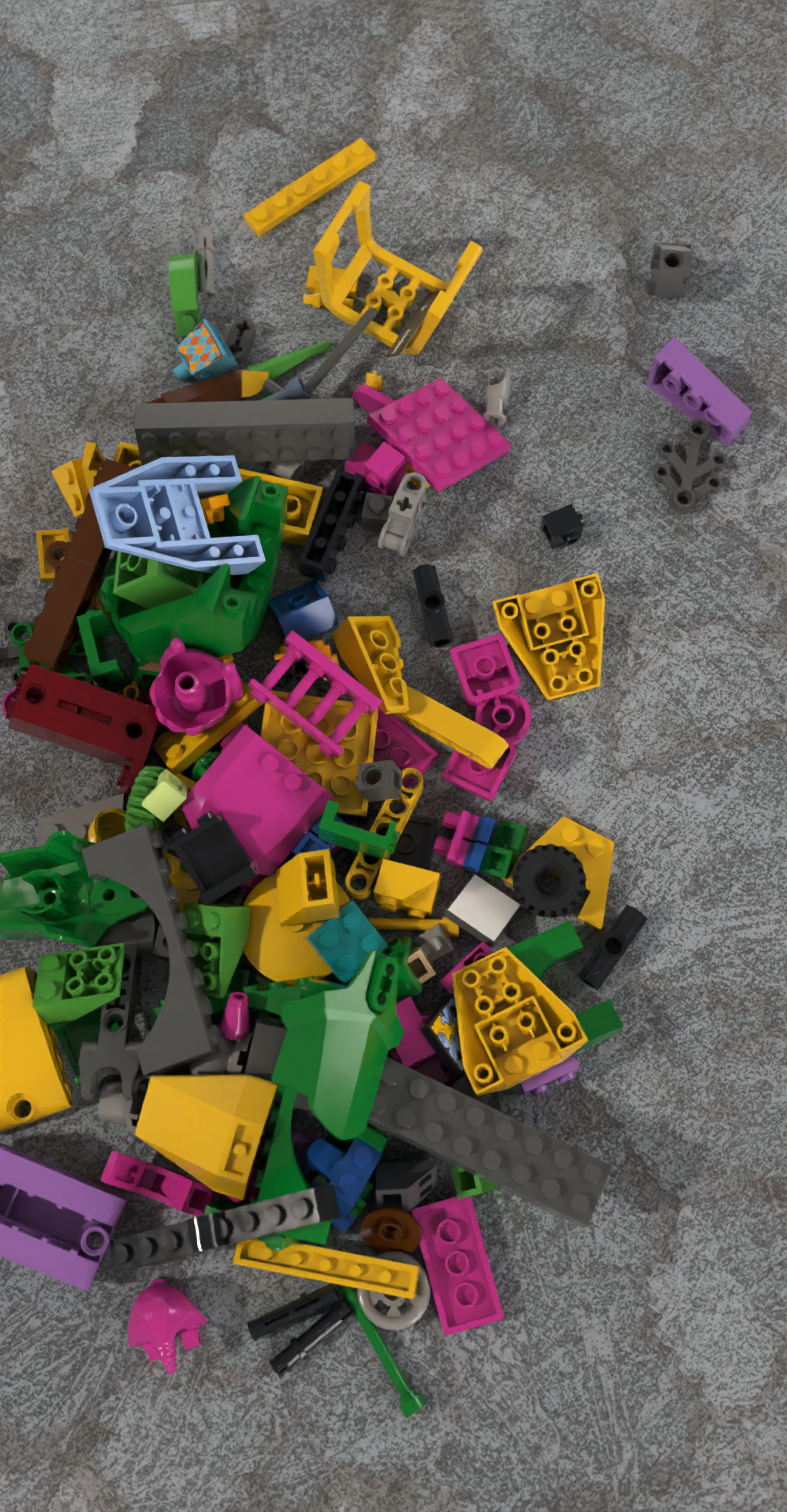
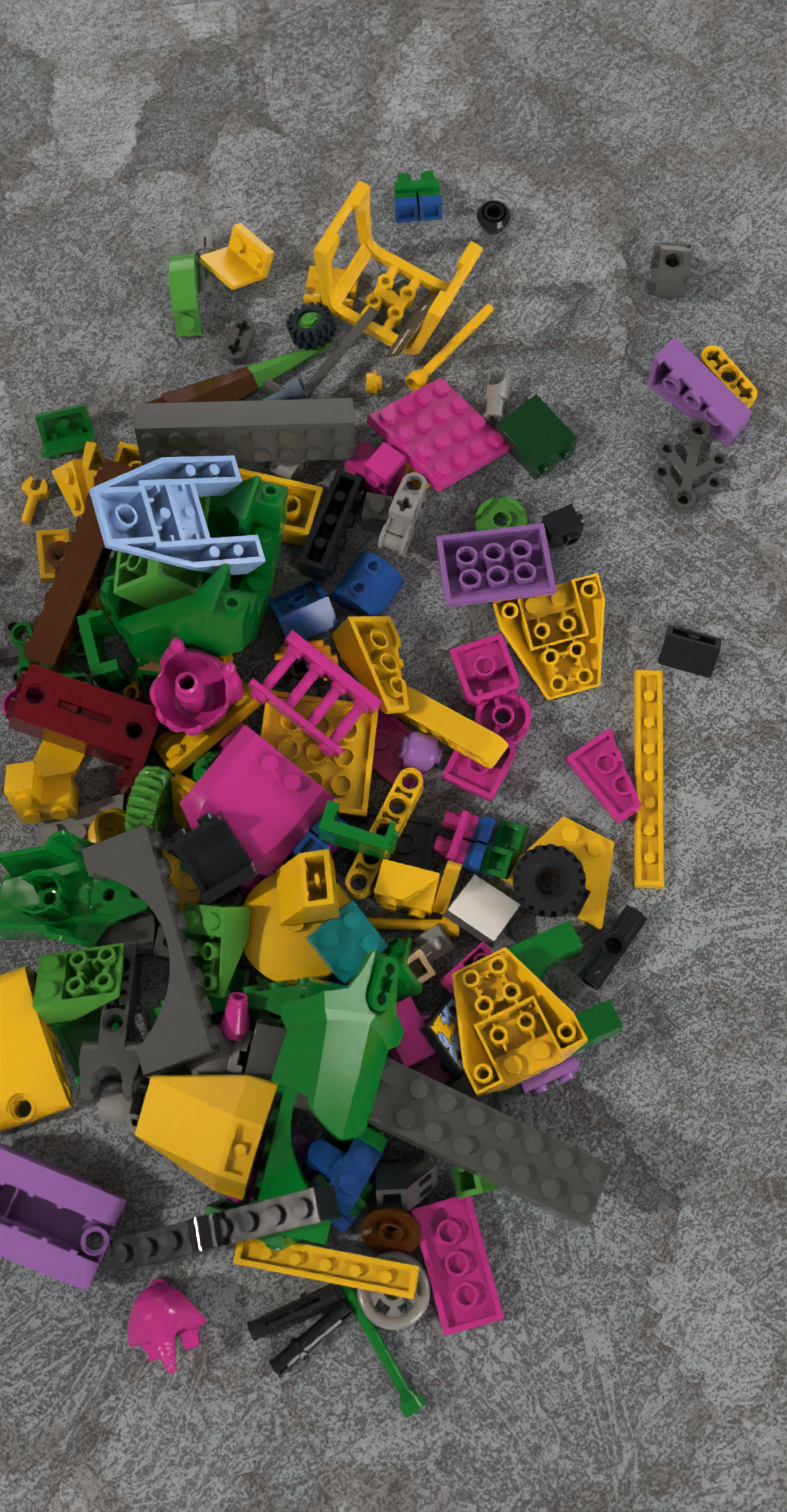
dark pink arch [100,1150,214,1216] -> none
yellowish green panel [142,769,188,822] -> none
medium azure torso [173,318,238,382] -> none
light orange tile [199,494,230,524] -> none
yellow tile [242,370,269,398] -> none
yellow plate [243,138,376,237] -> none
dark pink tile [353,385,394,413] -> none
dark grey brick [356,760,402,802] -> none
black piece [412,564,453,648] -> none
none -> yellow brick [4,761,79,824]
none -> yellow bar [21,476,50,525]
none -> yellow piece [33,740,86,779]
none -> green bracket [35,403,95,460]
none -> yellow bracket [199,223,275,290]
none -> black wheel [286,302,336,351]
none -> blue brick [330,551,404,616]
none -> hips [394,171,442,223]
none -> medium lavender head [399,732,442,771]
none -> yellow piece [405,304,494,391]
none -> yellow beam [432,860,462,915]
none -> medium lavender slope [436,523,557,607]
none -> bright green tile [475,496,527,531]
none -> black cone [477,200,511,235]
none -> dark green brick [495,394,577,480]
none -> dark pink wing [565,727,641,825]
none -> yellow tile [634,670,664,889]
none -> black panel [658,624,721,678]
none -> yellow beam [699,345,757,408]

